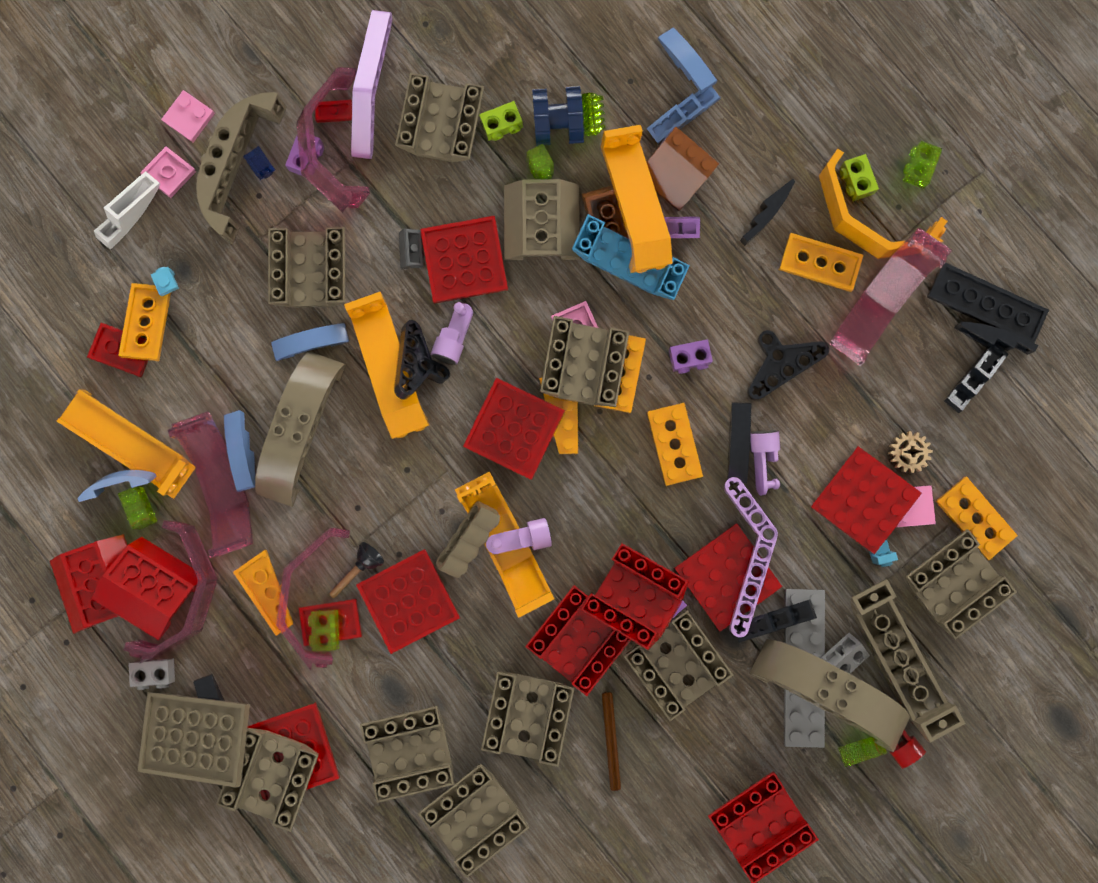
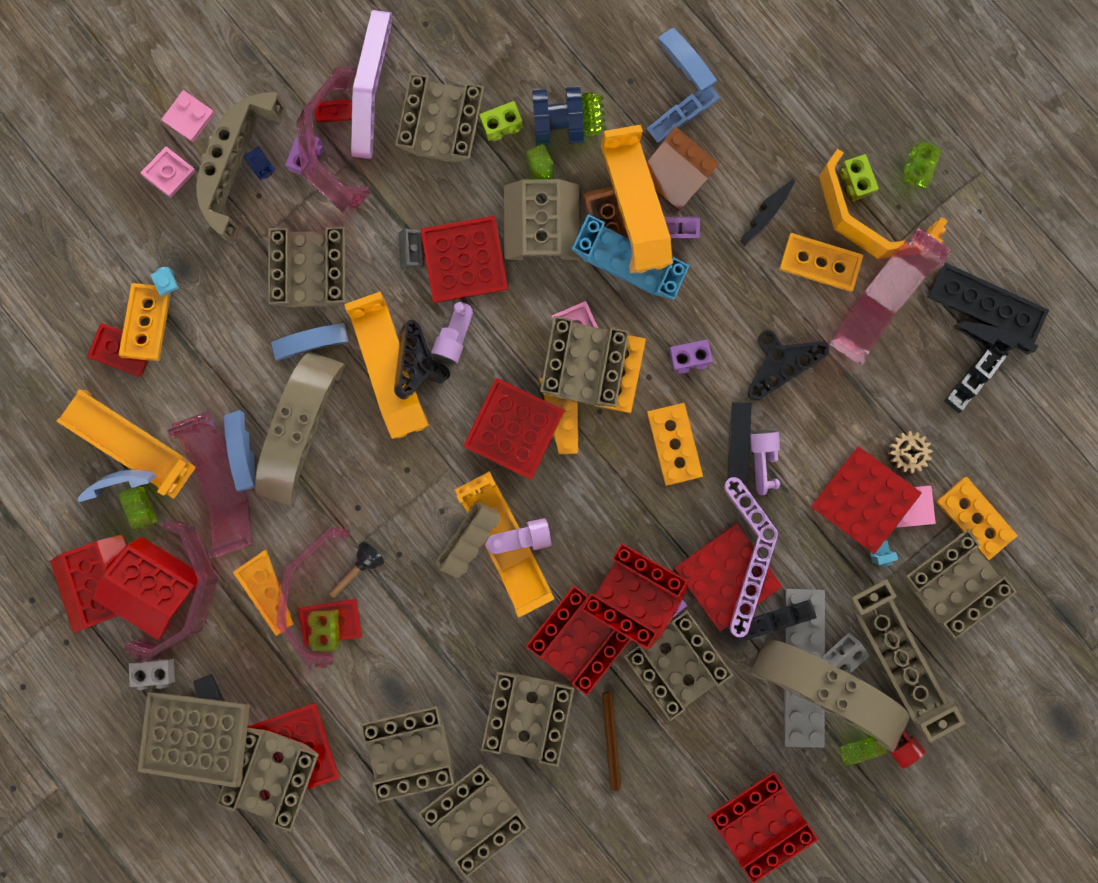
white slope [94,171,160,250] -> none
red plate [356,549,460,654] -> none

